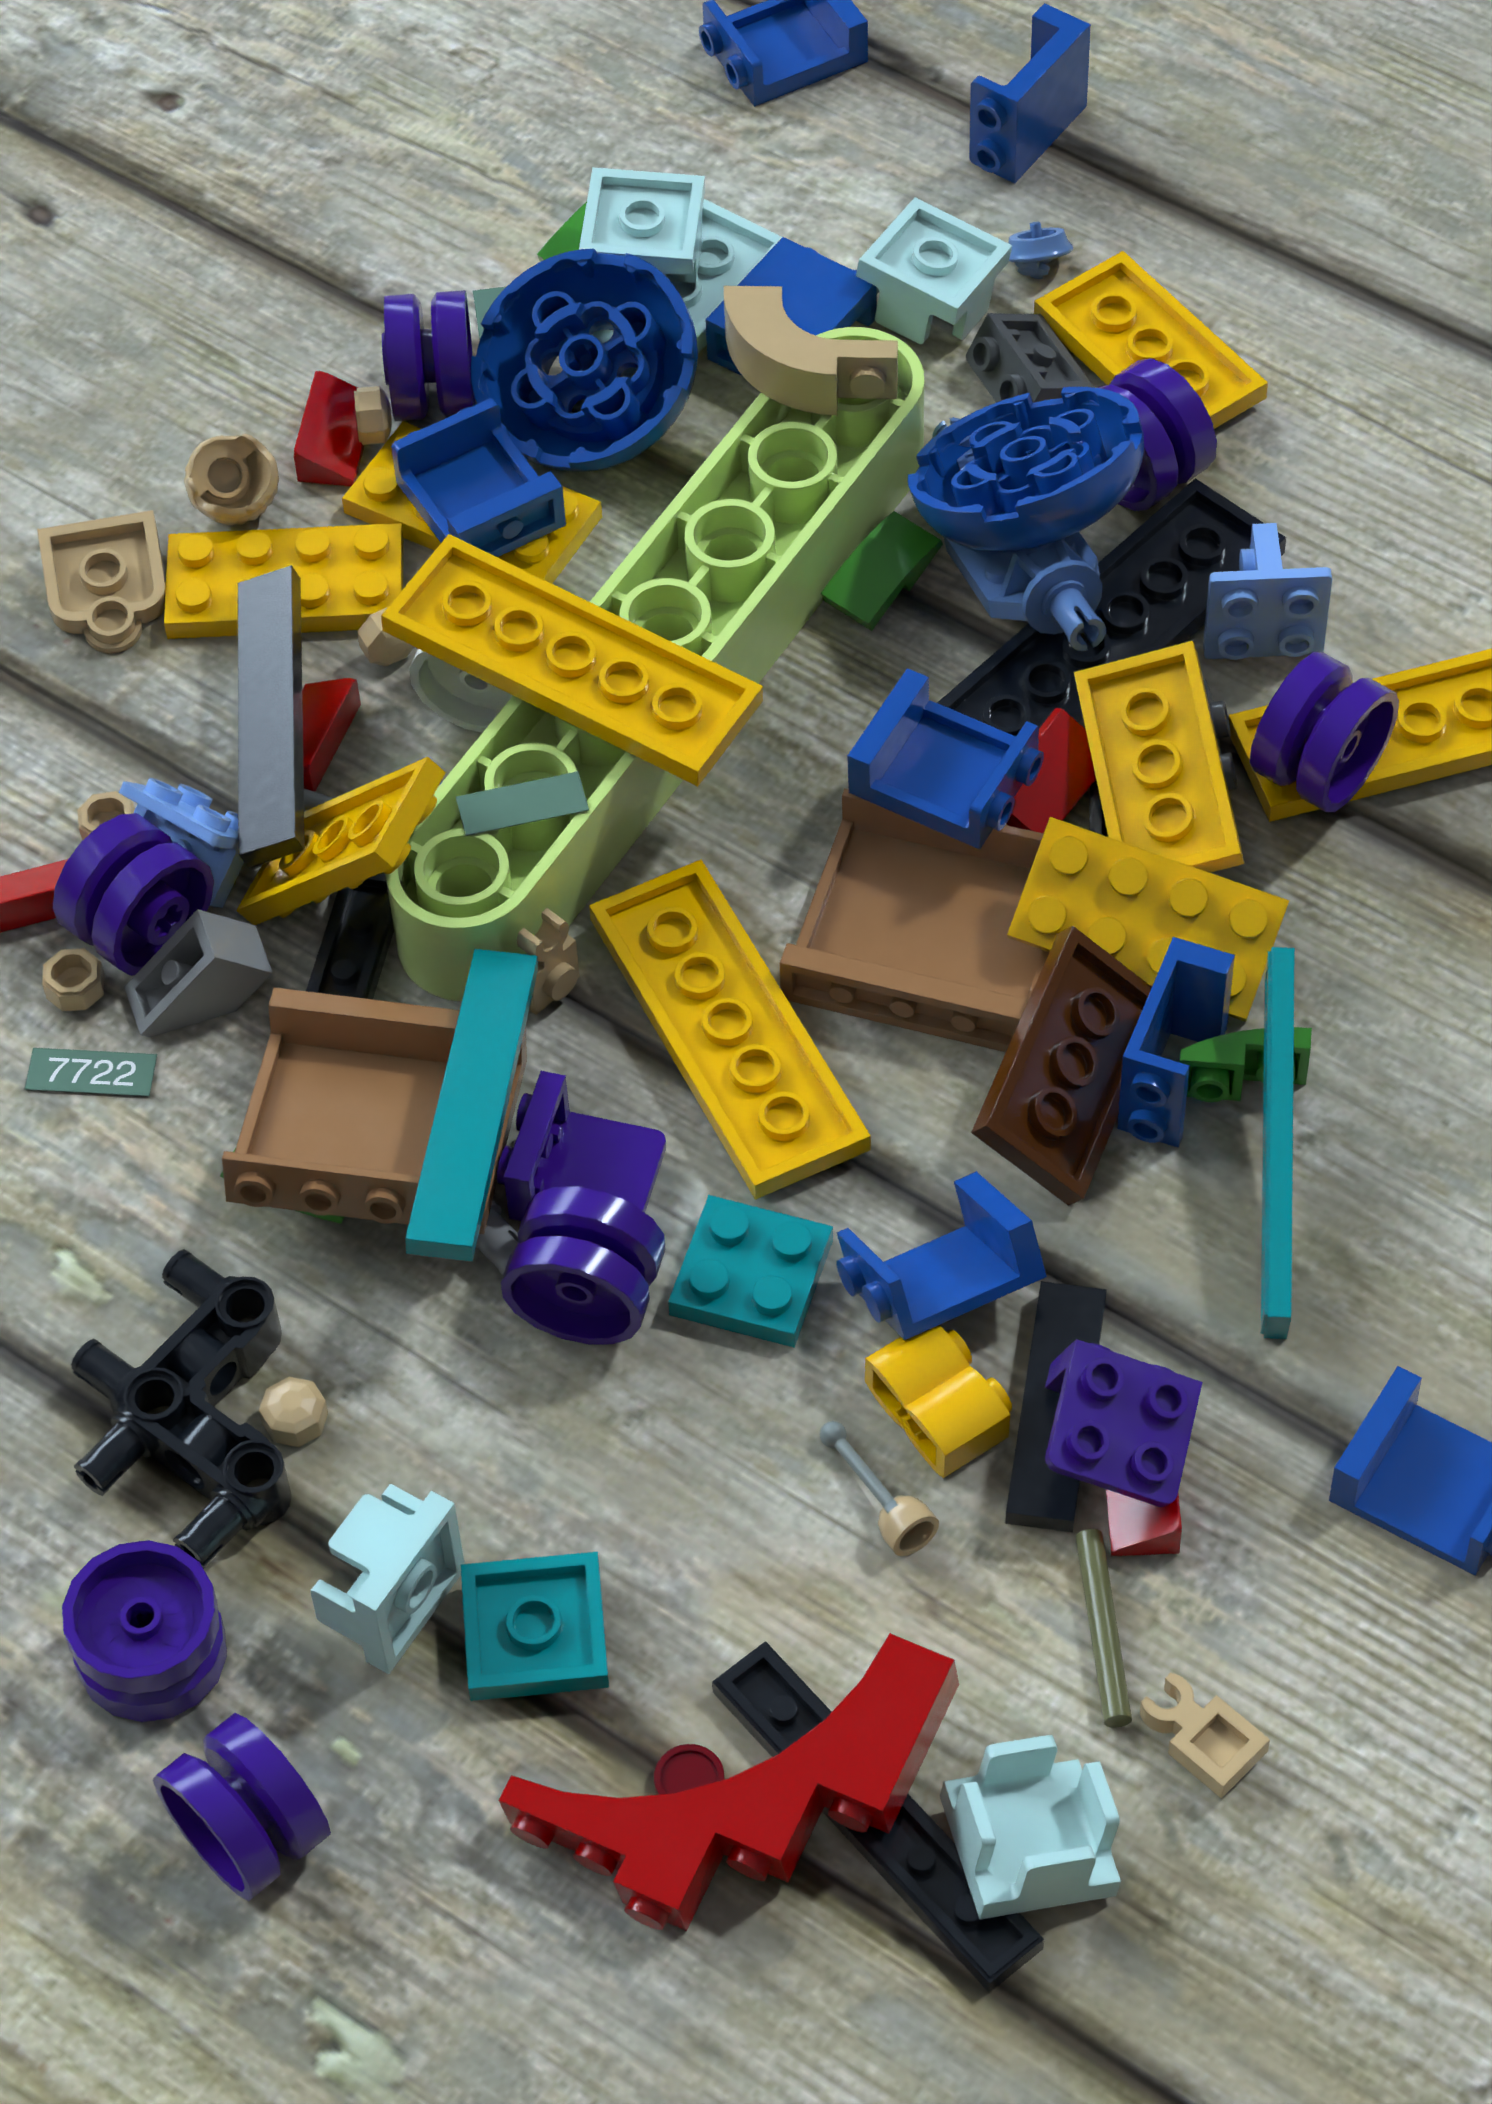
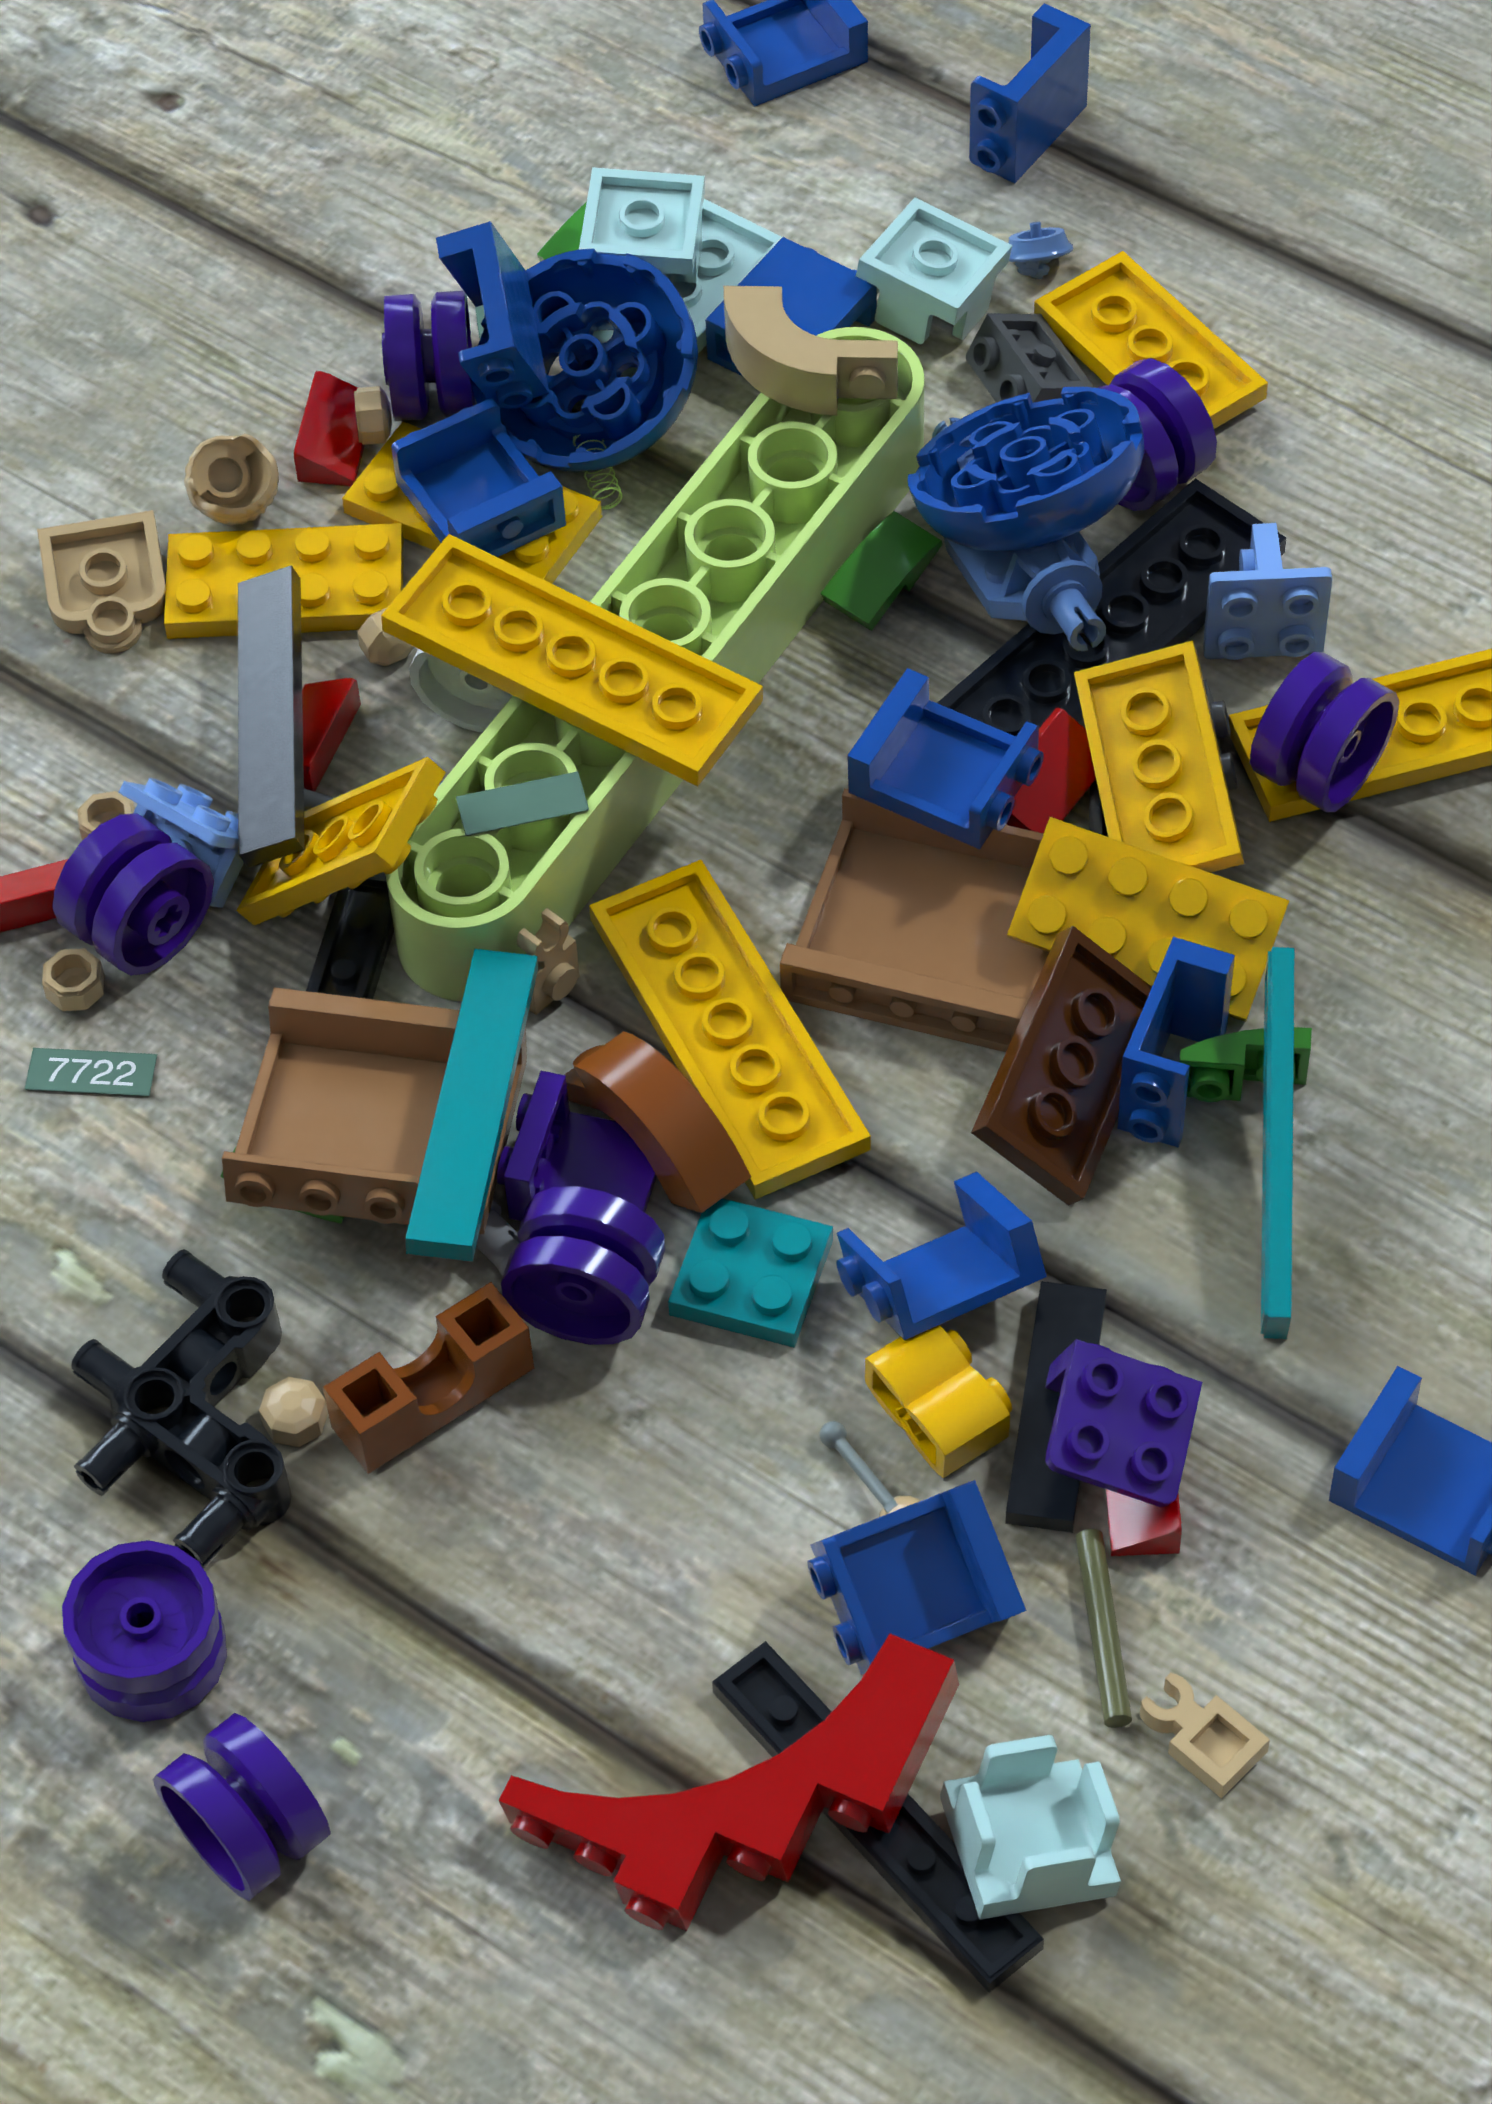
light grey slope [124,909,273,1037] -> none
light aqua panel [310,1484,465,1674] -> none
teal plate [460,1551,609,1701] -> none
dark red piece [654,1744,725,1795] -> none
none -> dark orange arch [323,1282,535,1474]
none -> blue panel [436,221,549,408]
none -> dark orange arch [564,1031,752,1213]
none -> yellowish green piece [573,435,623,510]
none -> blue panel [807,1480,1027,1675]

